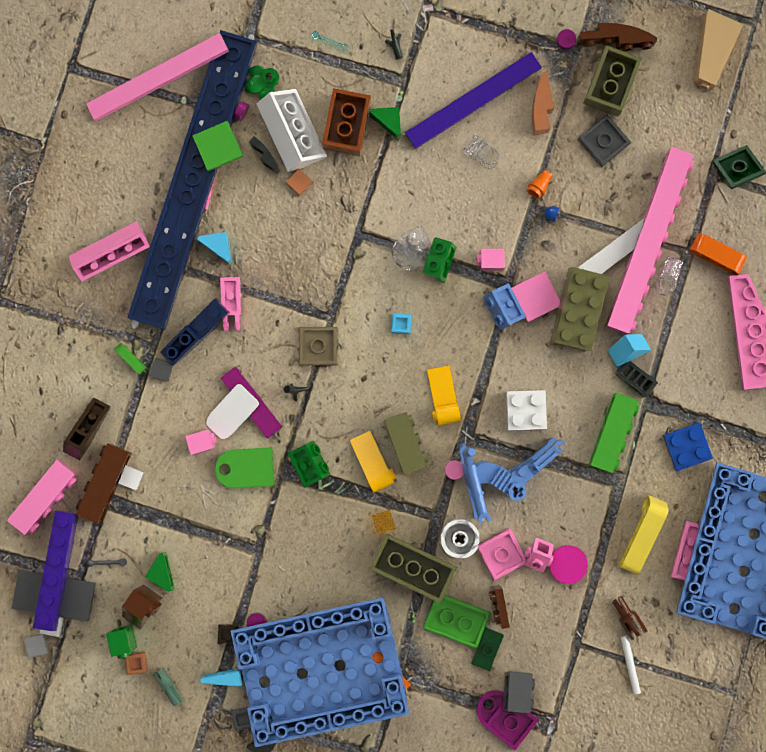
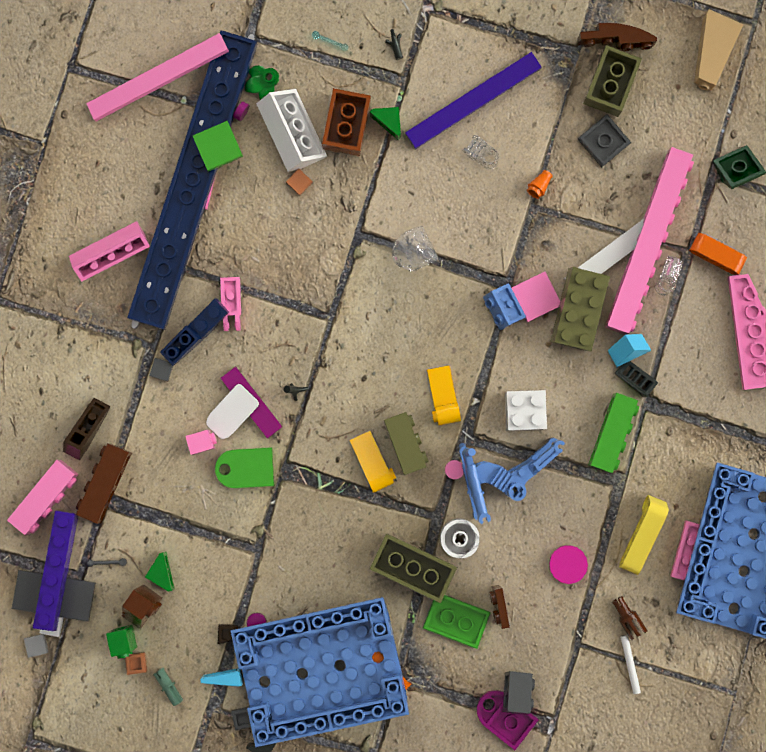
bright green beam [114,343,147,374] -> none
white tile [118,465,144,490] -> none
medium azure slope [197,232,232,264] -> none
pearl dark grey slope [249,136,279,174] -> none
green bracket [288,441,330,488] -> none
dark tan tile [299,327,337,365] -> none
clear yellow tile [372,510,396,534] -> none
medium azure tile [391,313,412,334] -> none
green bracket [423,237,457,283] -> none
dark green plate [471,627,504,671] -> none
bright pink brick [476,249,505,271] -> none
bright pink tile [477,528,526,581] -> none
bright pink brick [524,538,554,573] -> none
nougat slope [532,72,554,136] -> none
blue hinge [544,206,559,222] -> none
magenta tile [557,29,576,50] -> none
blue plate [663,423,713,471] -> none

